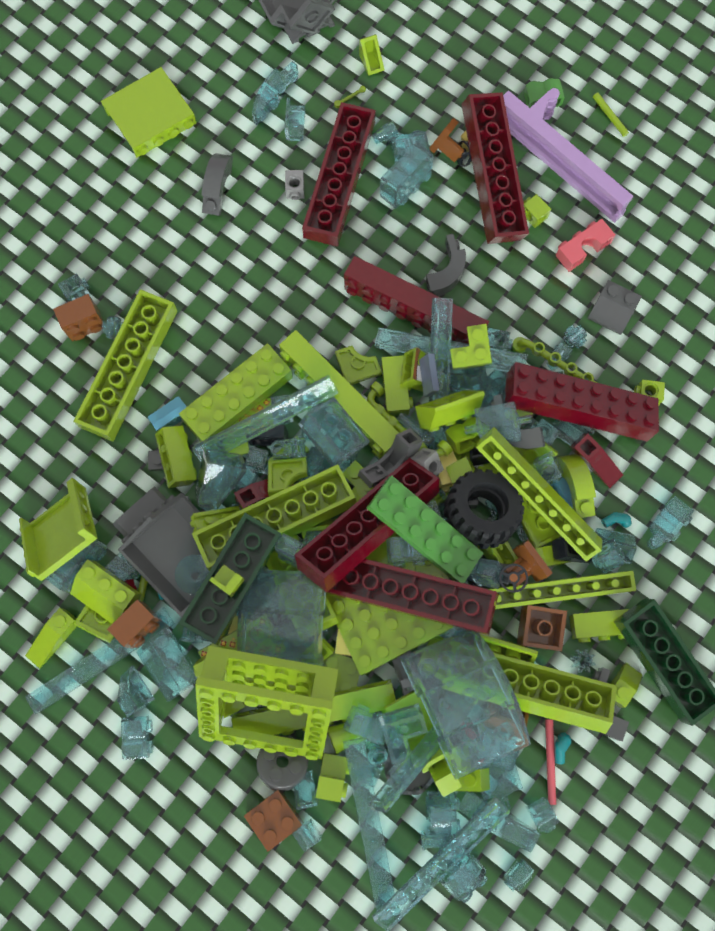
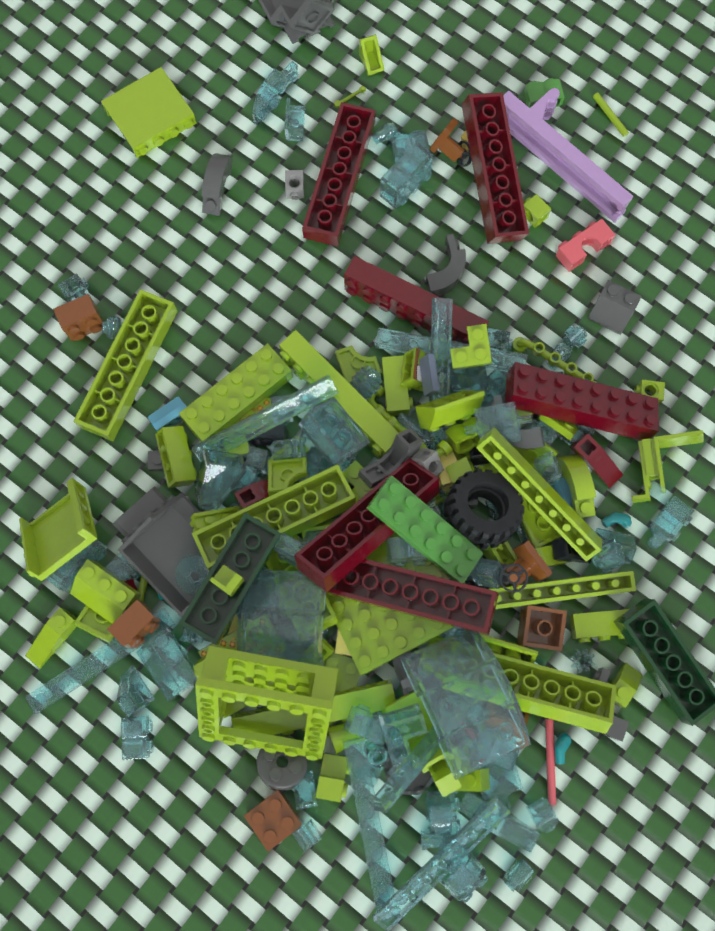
none -> clear light blue gear [350,366,383,399]
none -> lime plate [538,415,578,440]
none -> lime piece [632,430,704,503]

